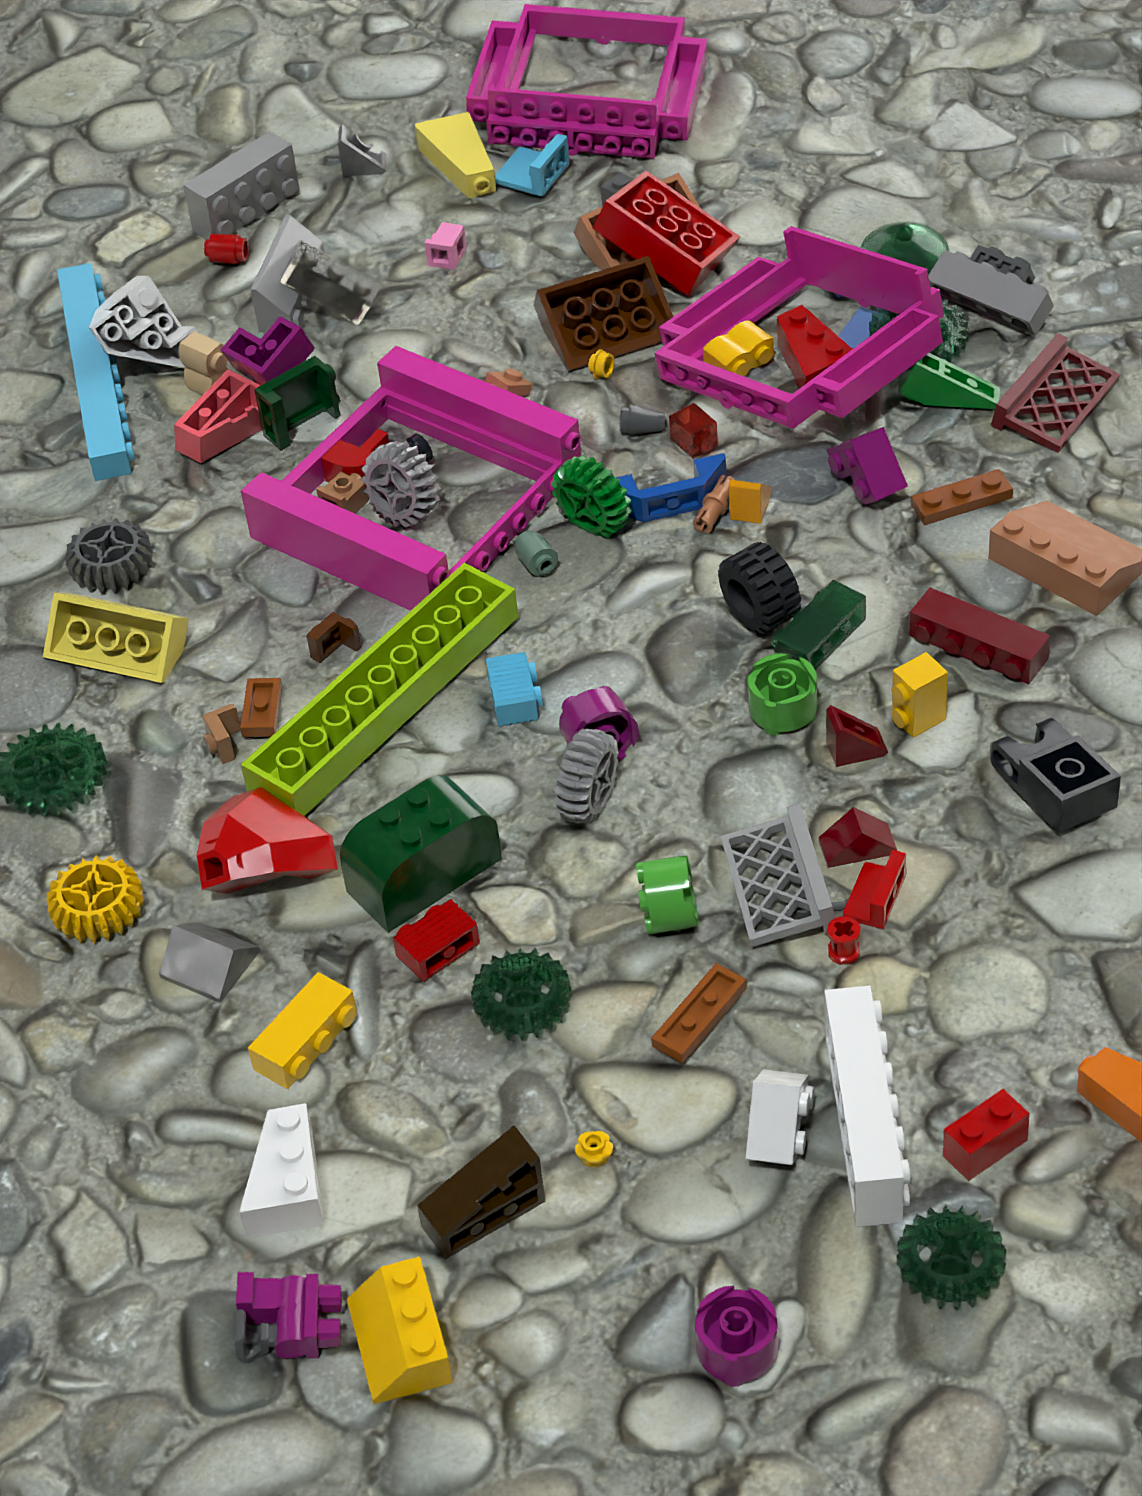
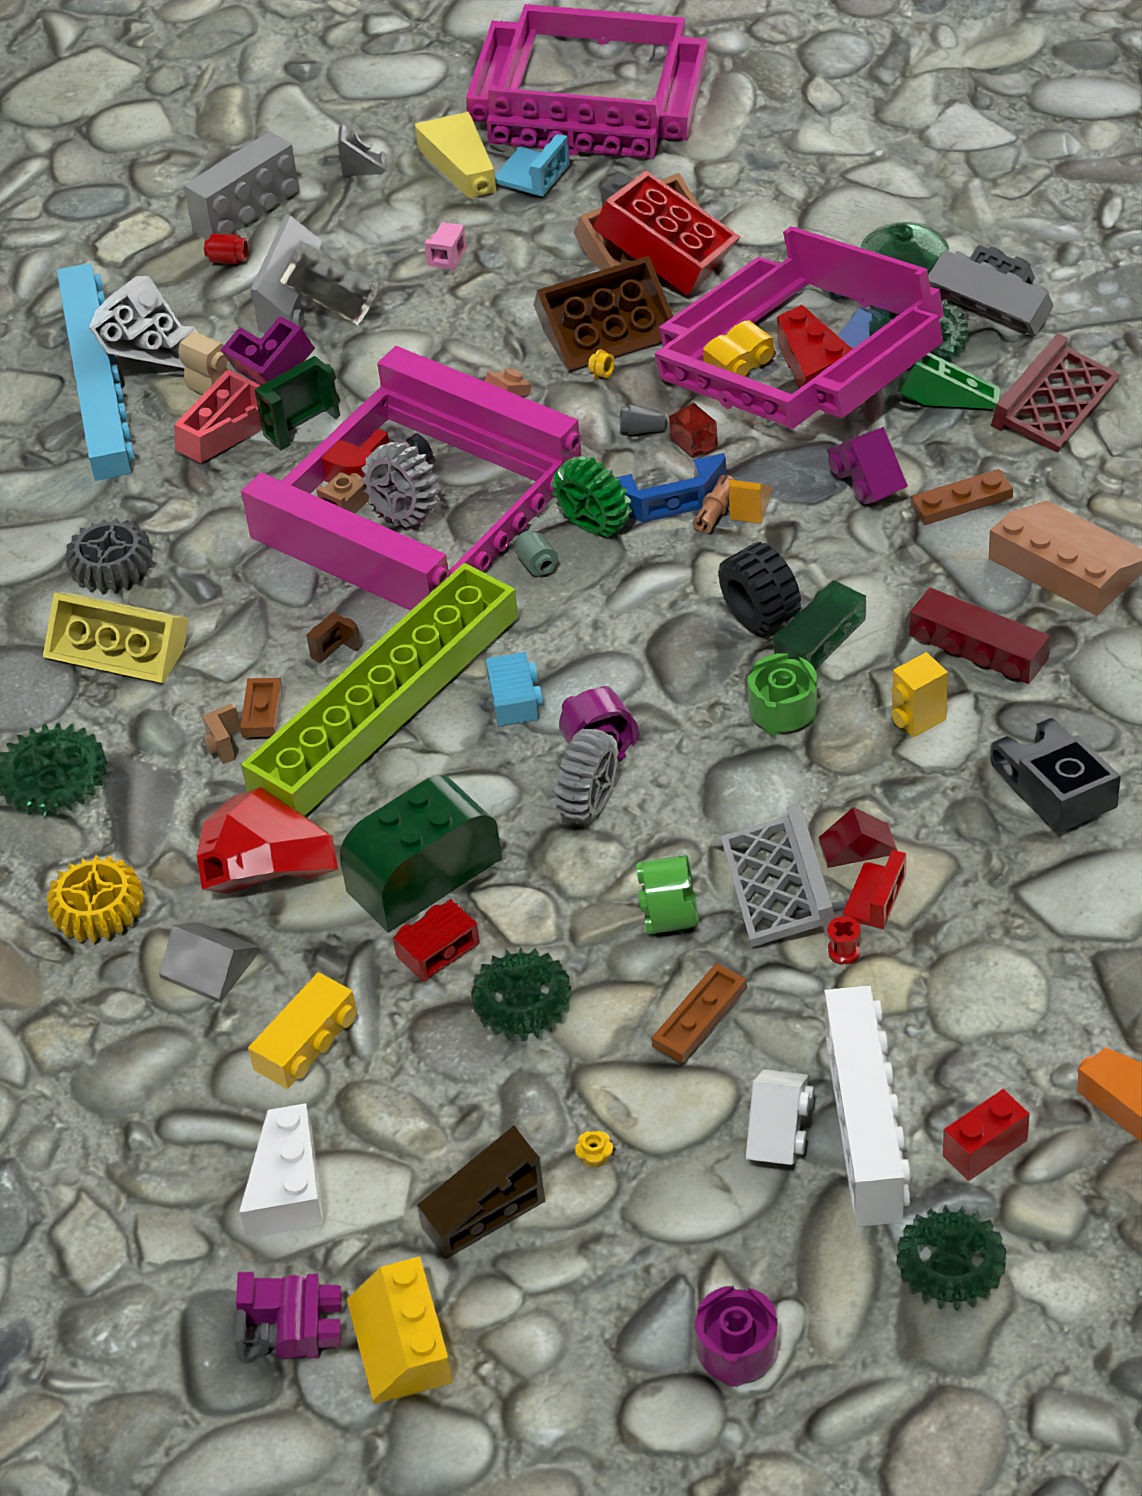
dark red slope [826,705,888,767] -> none

